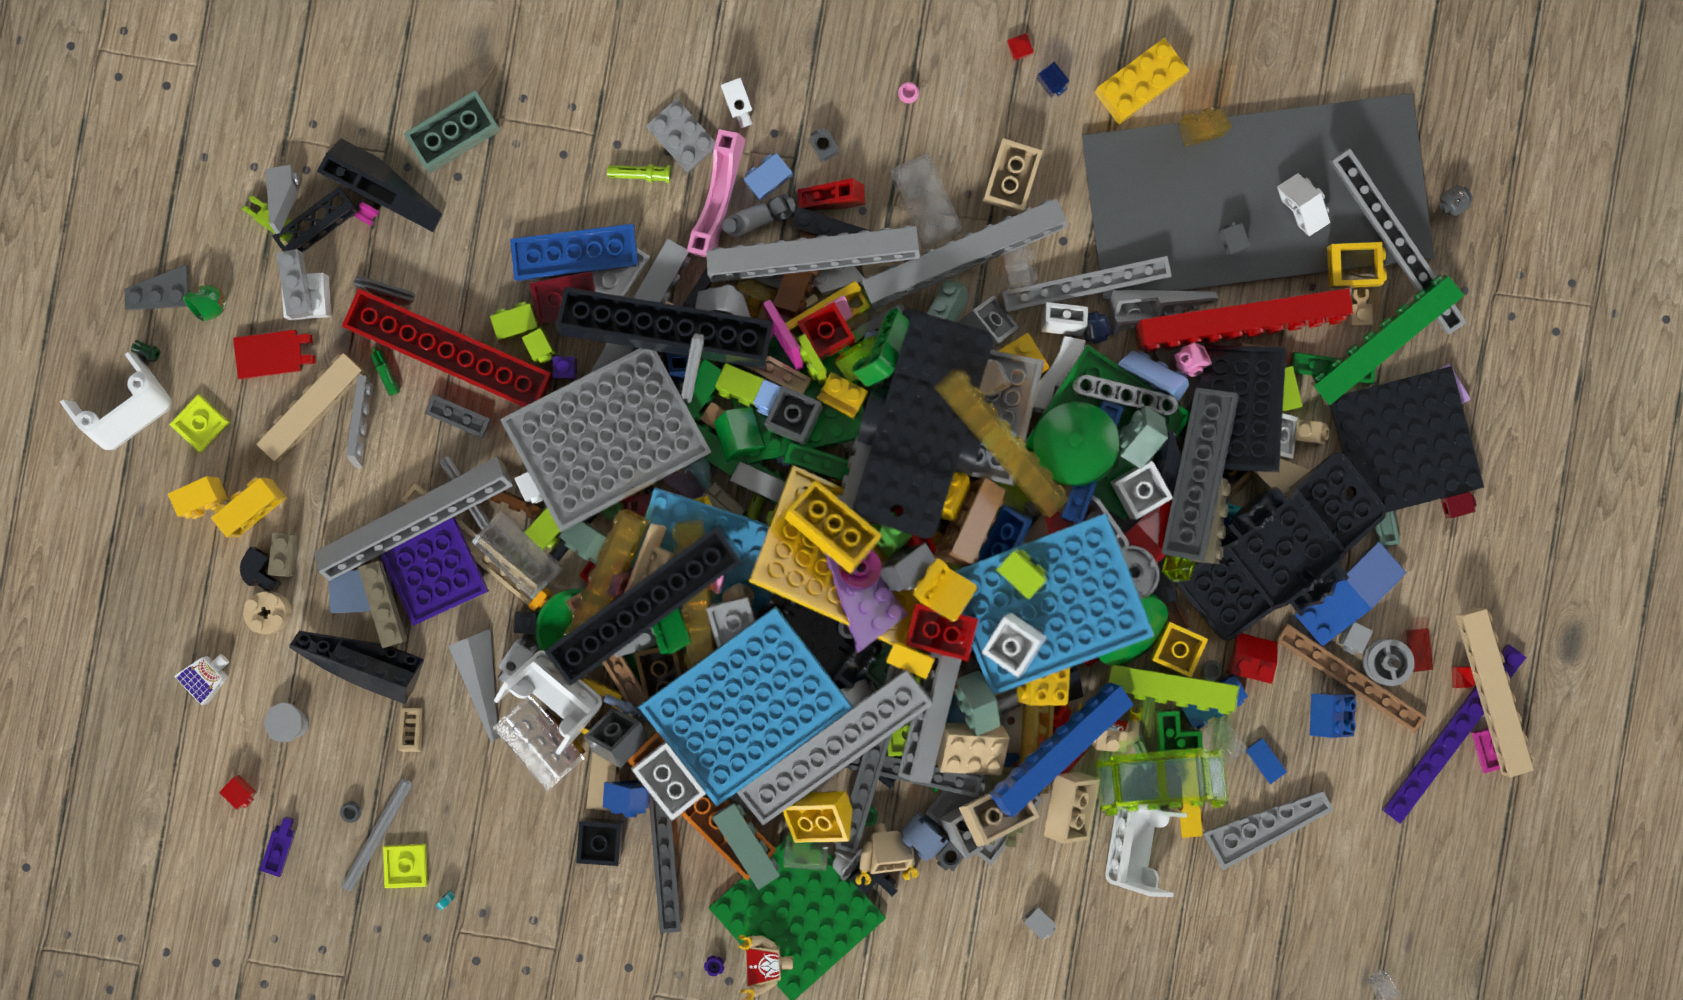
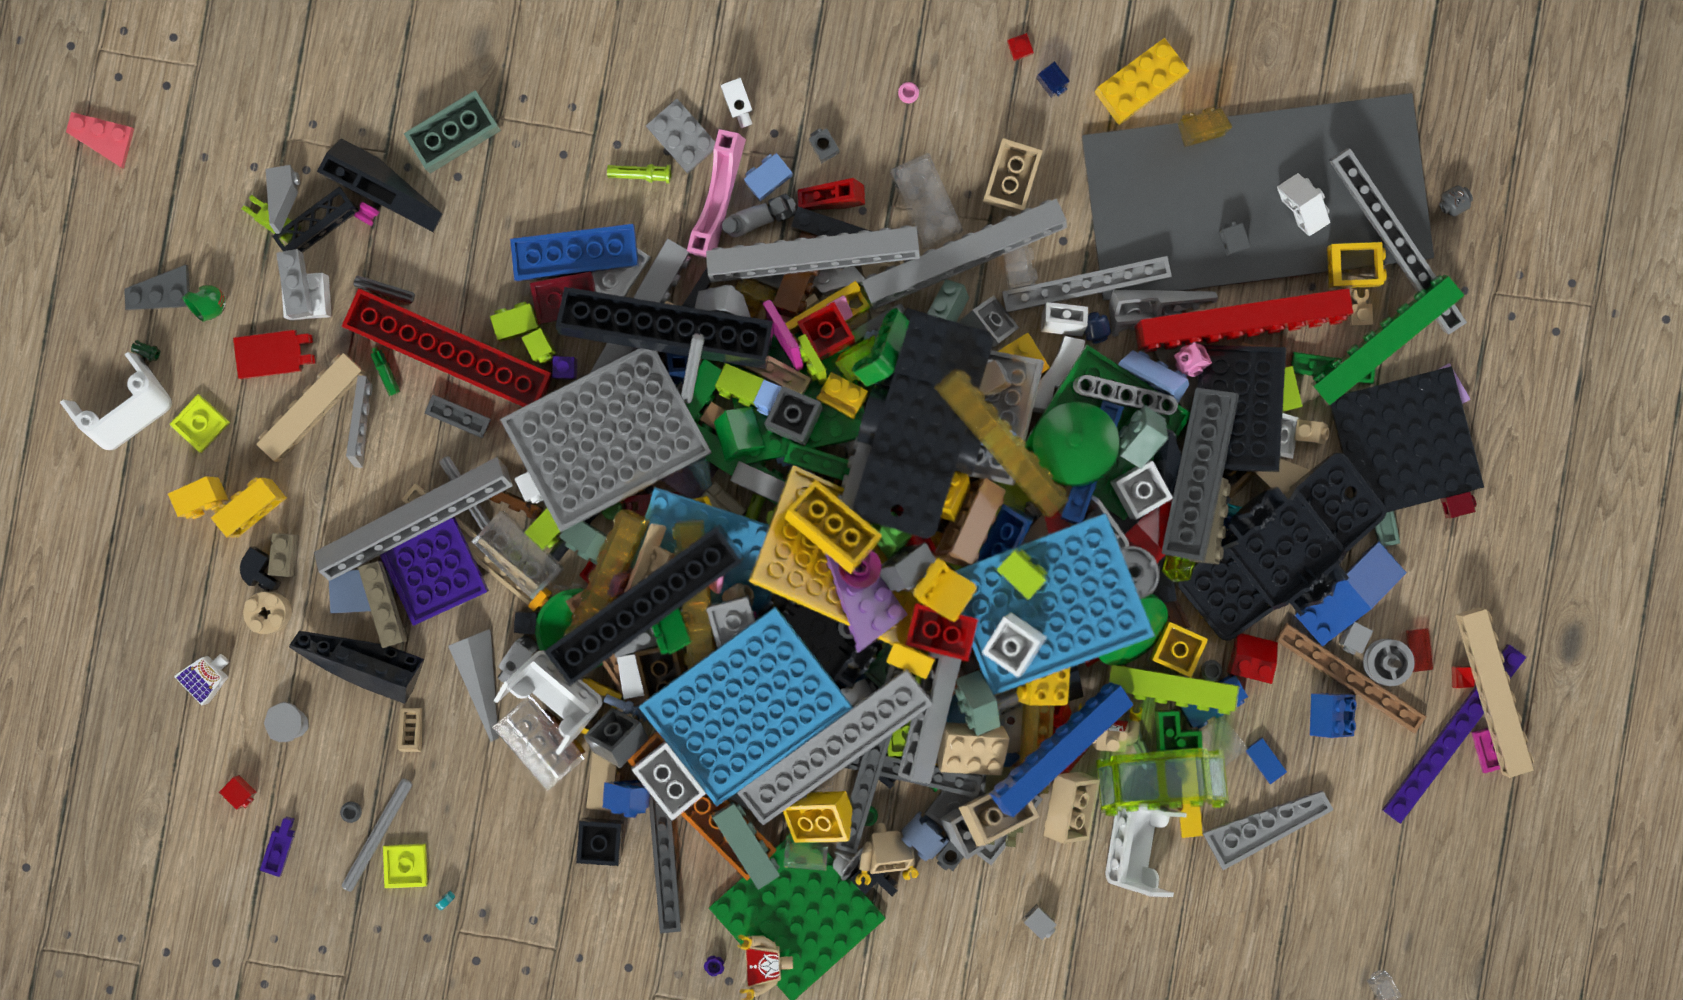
none -> coral wing [66,112,134,169]
none -> white tile [617,654,644,699]

